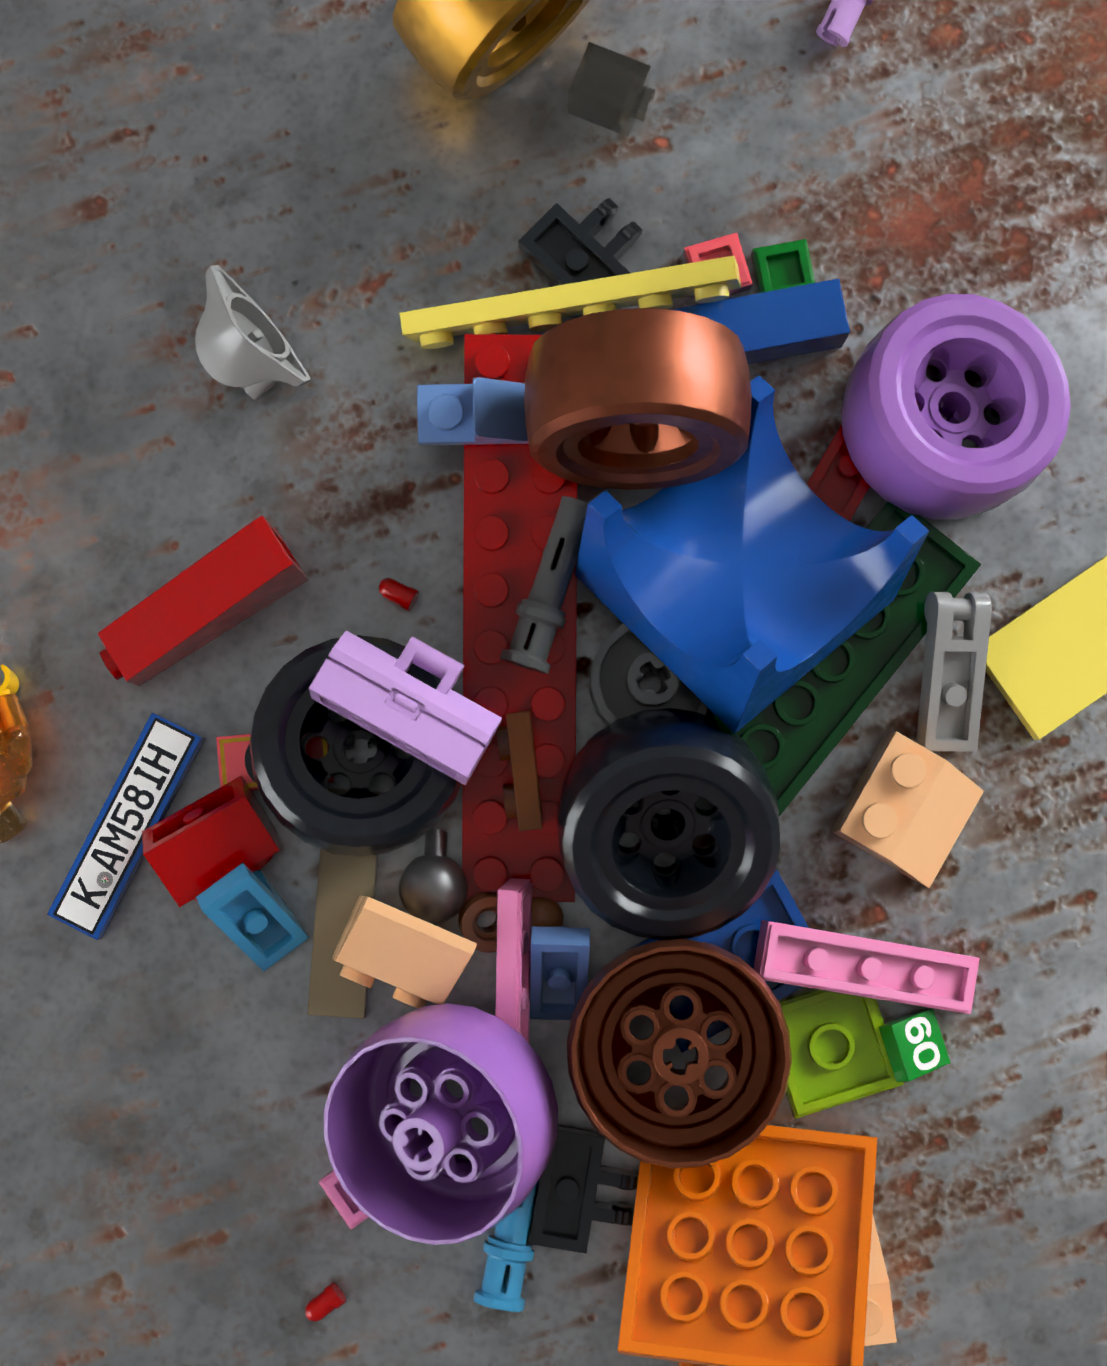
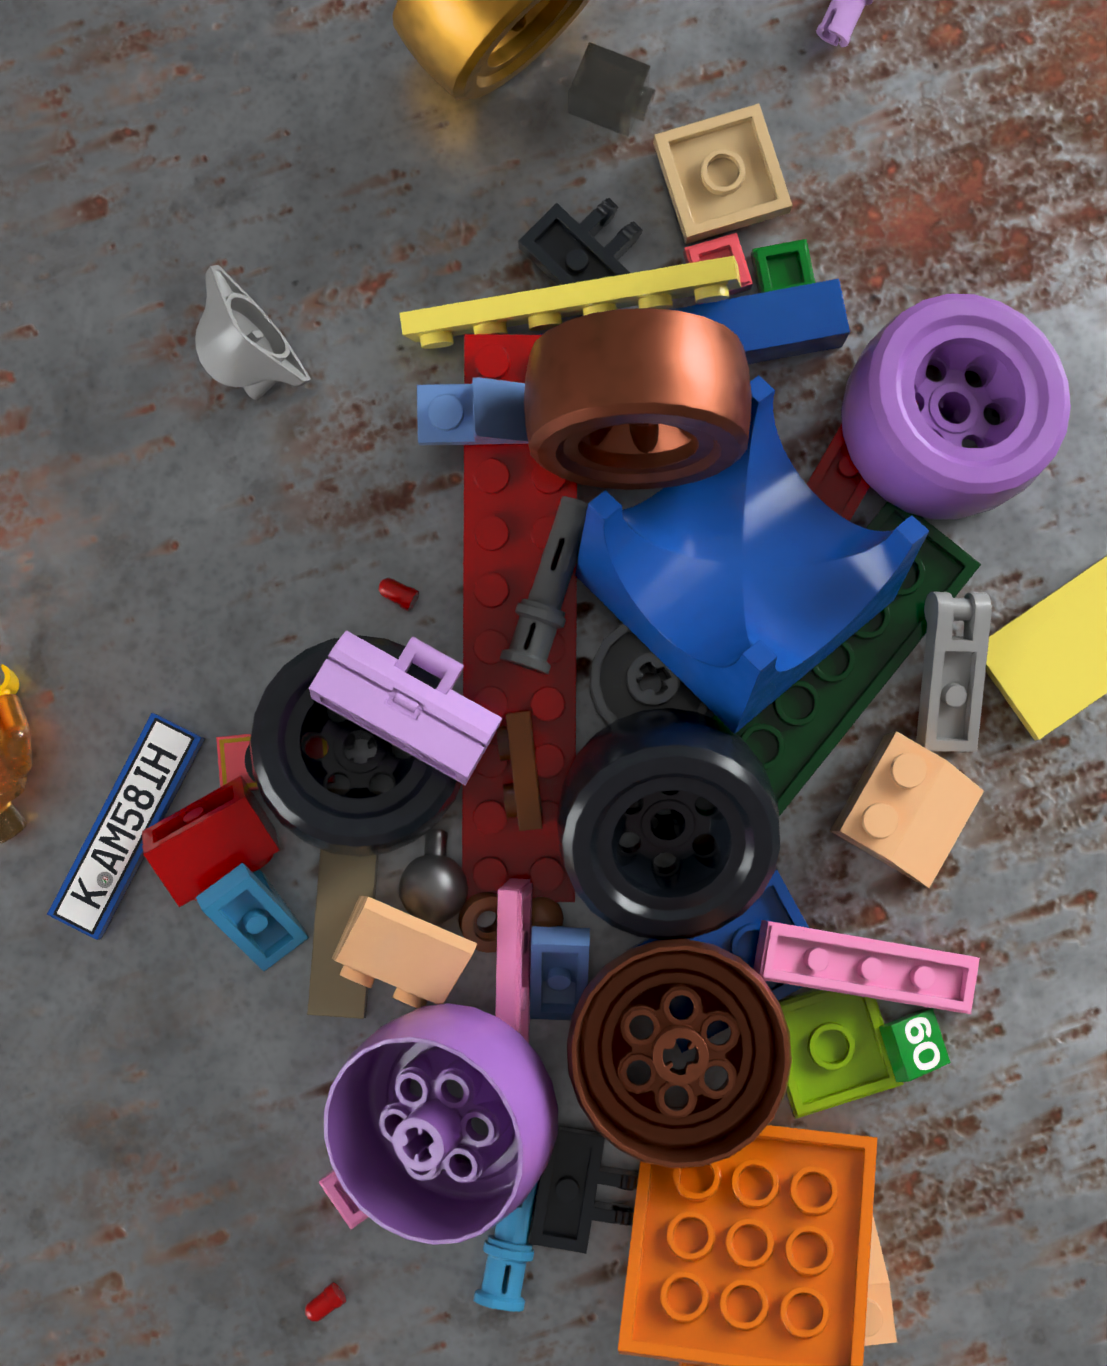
red slope [97,515,309,686] -> none
none -> tan plate [653,103,793,244]

